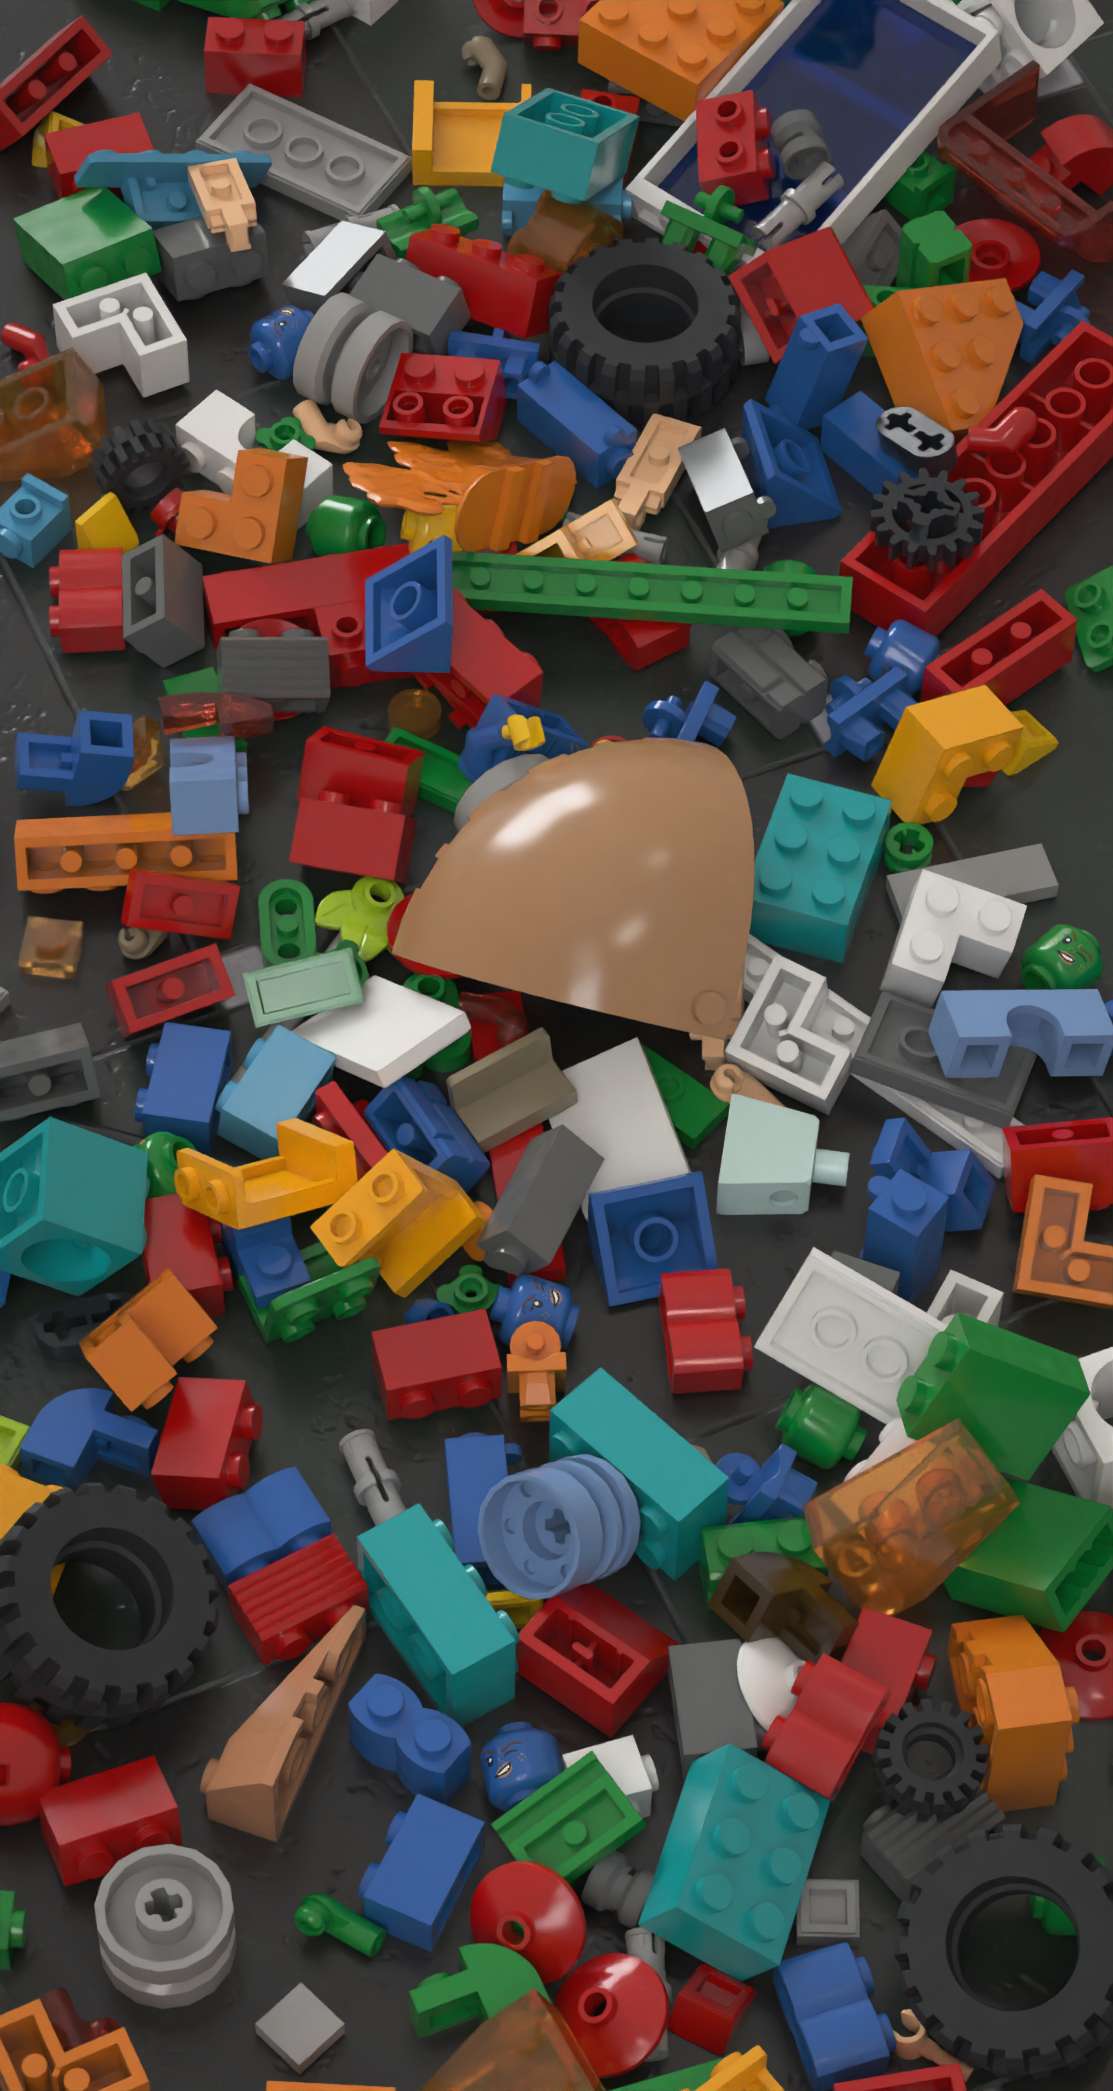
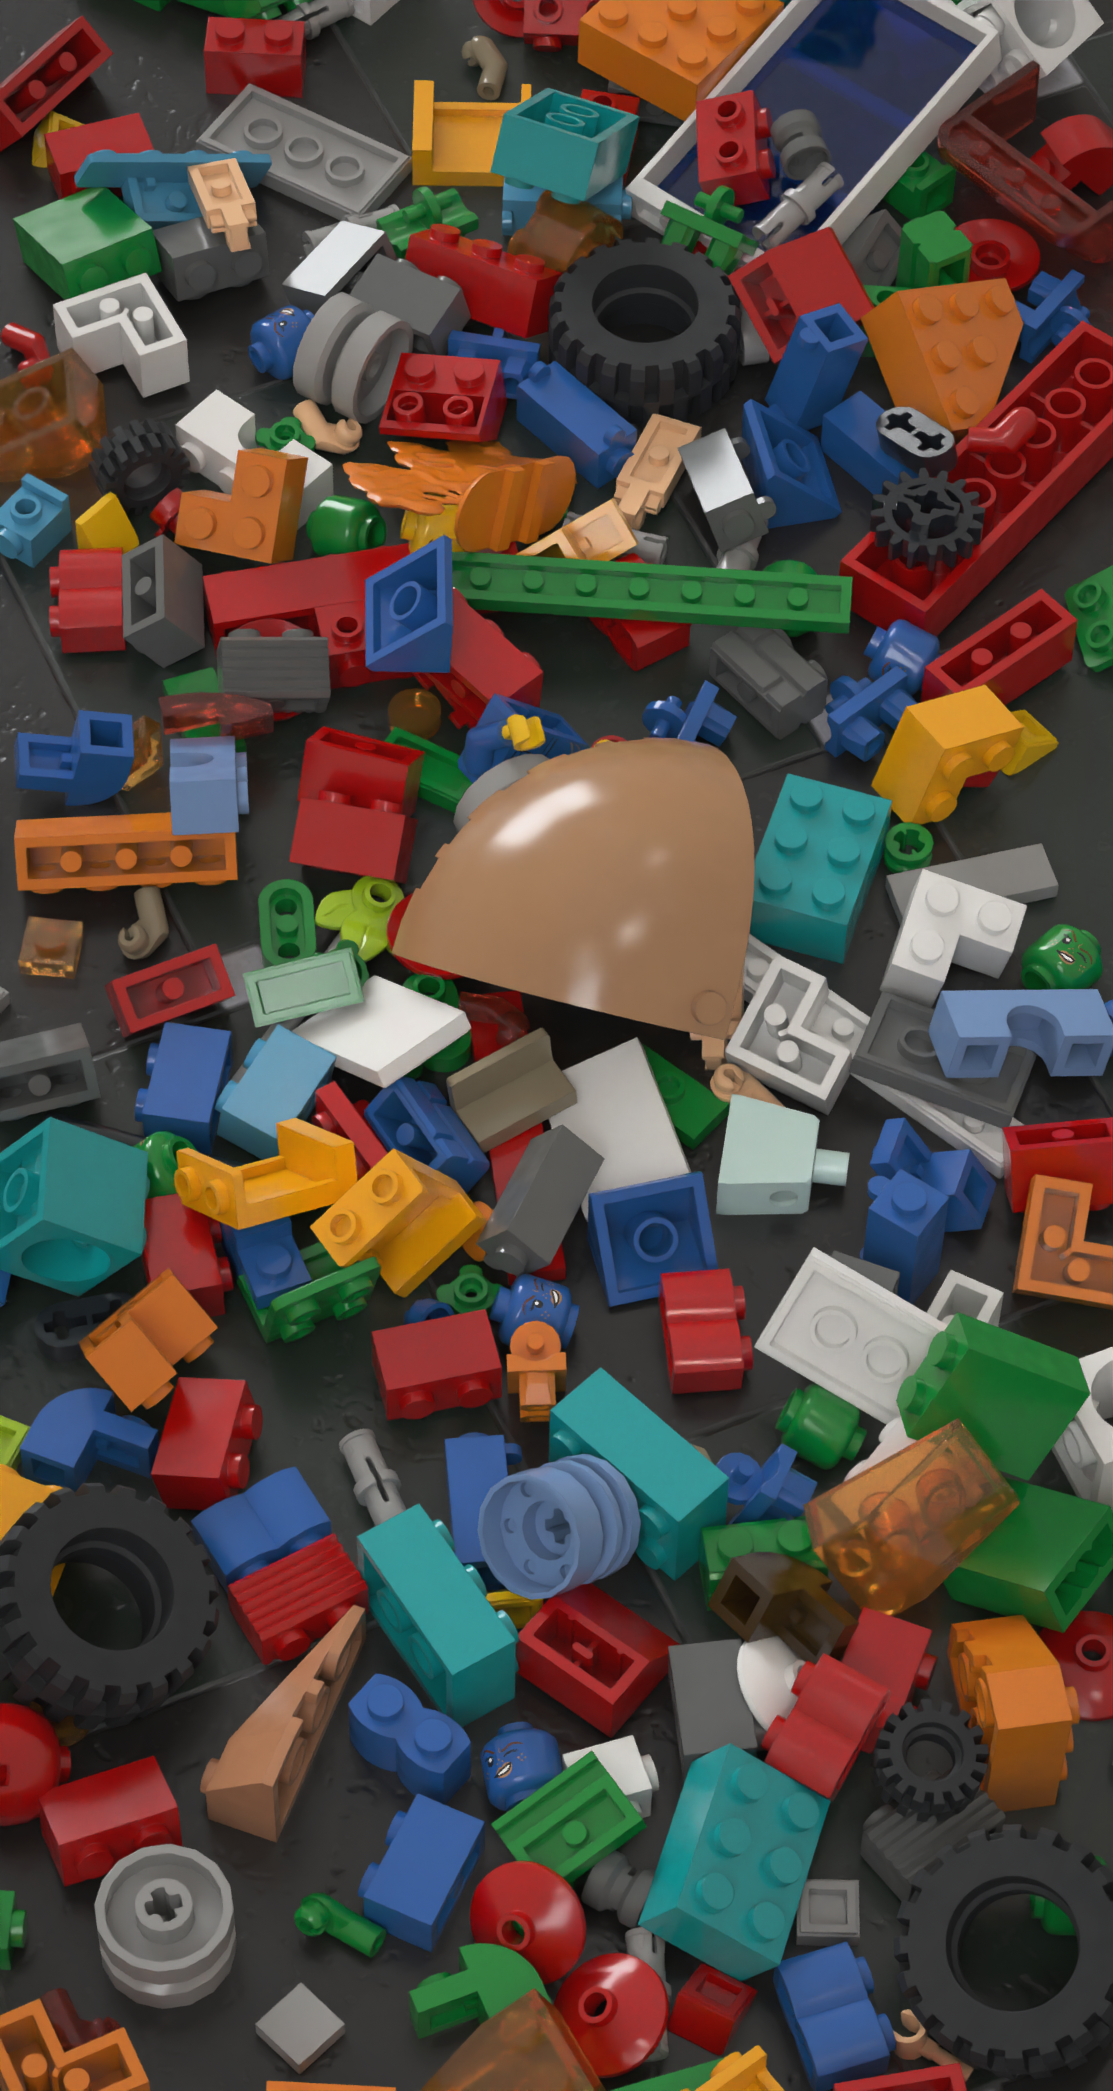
red plate [121,868,240,940] -> none

